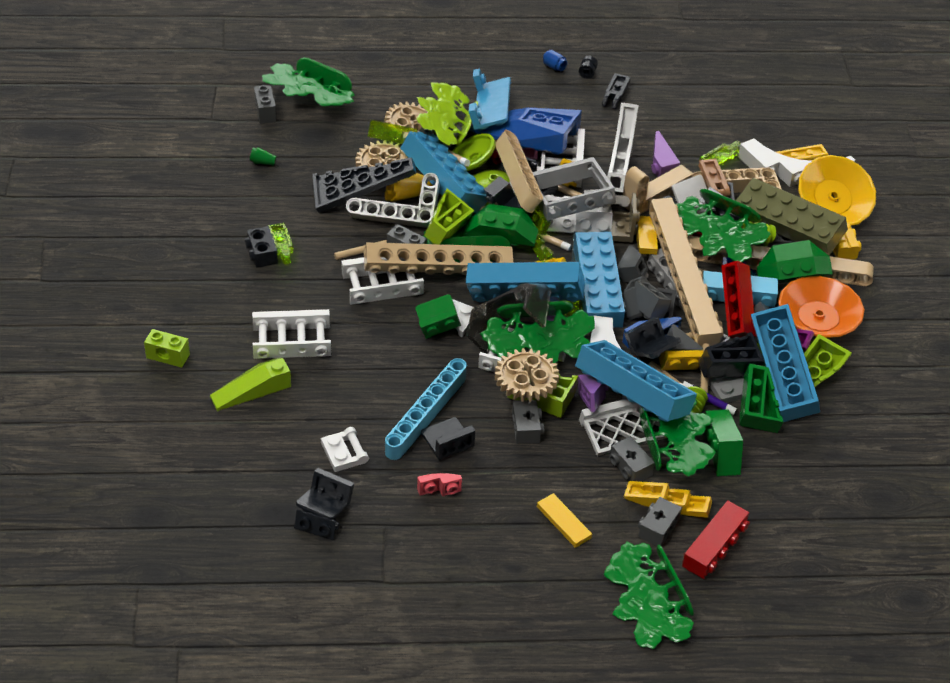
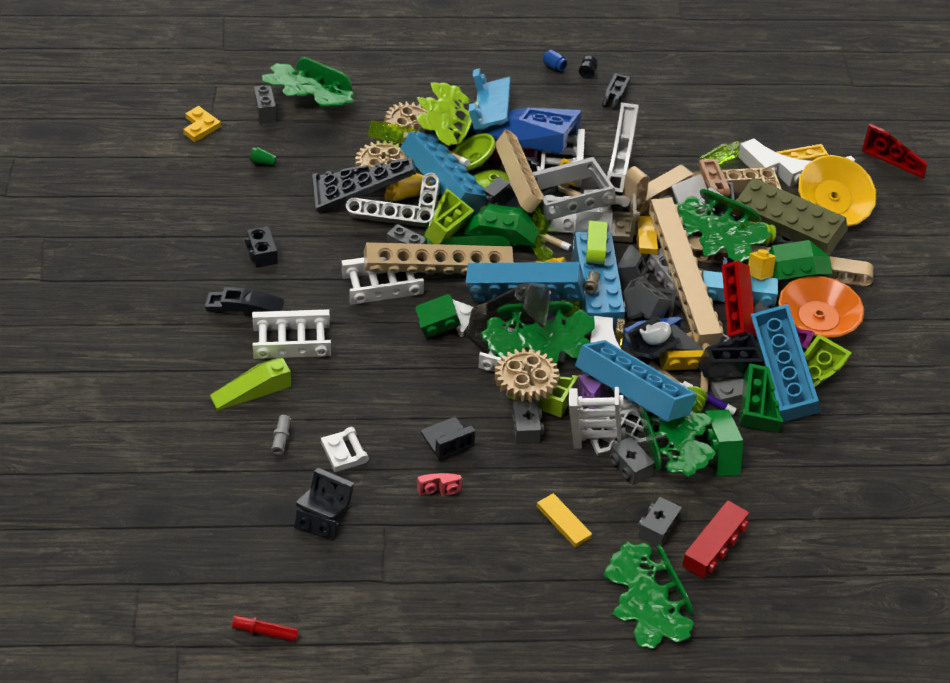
lime brick [144,329,190,368] -> none
clear neon green hinge [267,223,293,264] -> none
tan bar [334,240,387,260] -> none
medium azure beam [385,358,467,460] -> none
yellow slope [624,481,712,518] -> none
slope [651,131,680,177] -> none
yellow brick [833,222,861,260] -> none
none -> yellow plate [183,106,221,142]
none -> black slope [205,287,284,316]
none -> red axle [232,614,298,642]
none -> light grey pin [271,415,291,455]
none -> white fence [569,387,626,449]
none -> dark tan pin [583,270,600,294]
none -> lime beam [586,220,607,264]
none -> clear yellow tile [615,318,625,346]
none -> white hair [640,322,671,346]
none -> yellow brick [748,249,776,280]
none -> red wedge [862,124,928,178]

